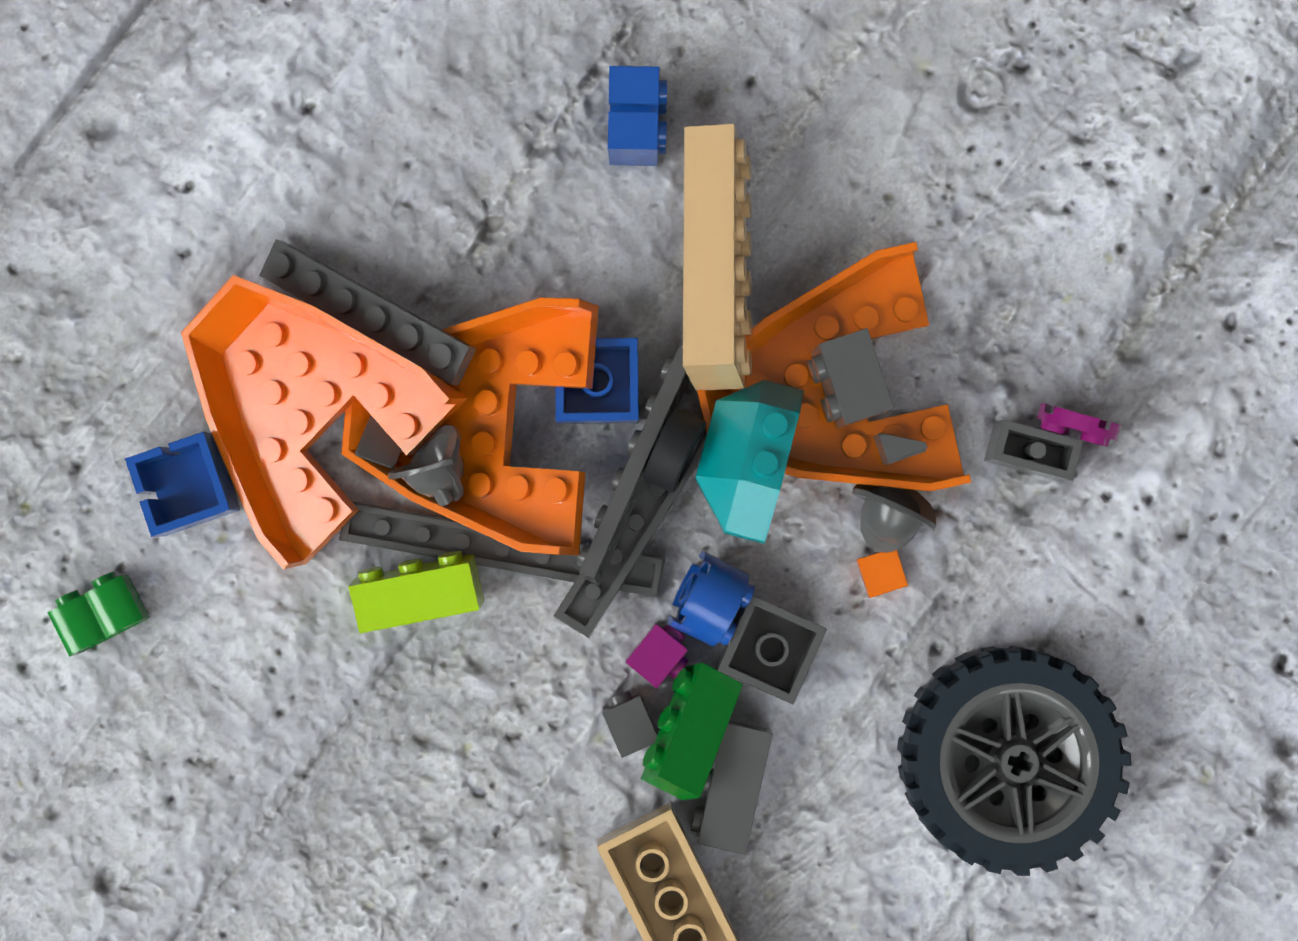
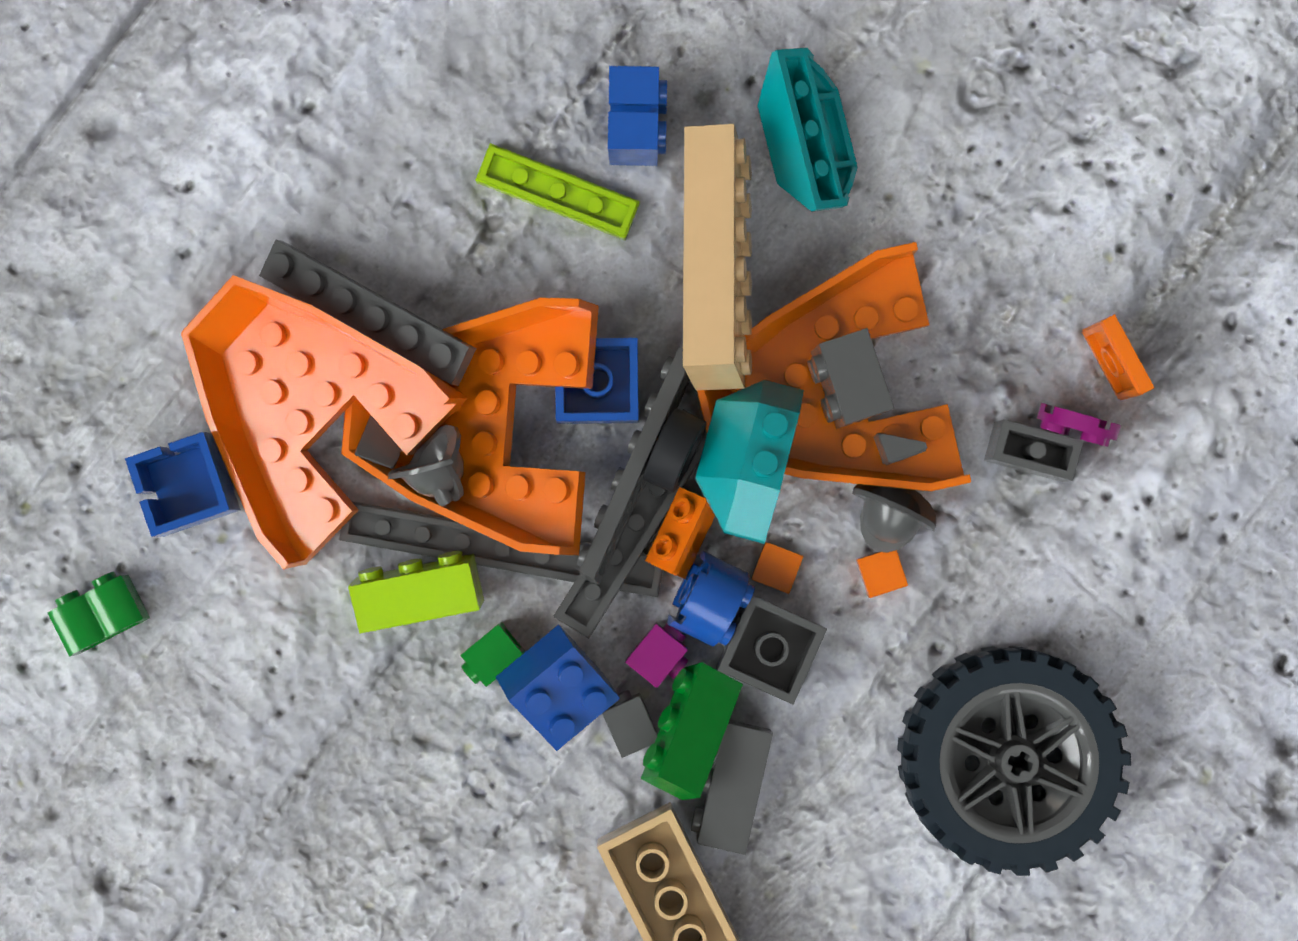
none -> green brick [460,622,526,687]
none -> lime tile [475,143,640,241]
none -> blue brick [496,624,620,751]
none -> orange bracket [645,487,715,579]
none -> orange tile [751,542,804,594]
none -> teal wedge [757,48,858,212]
none -> orange tile [1082,314,1155,400]

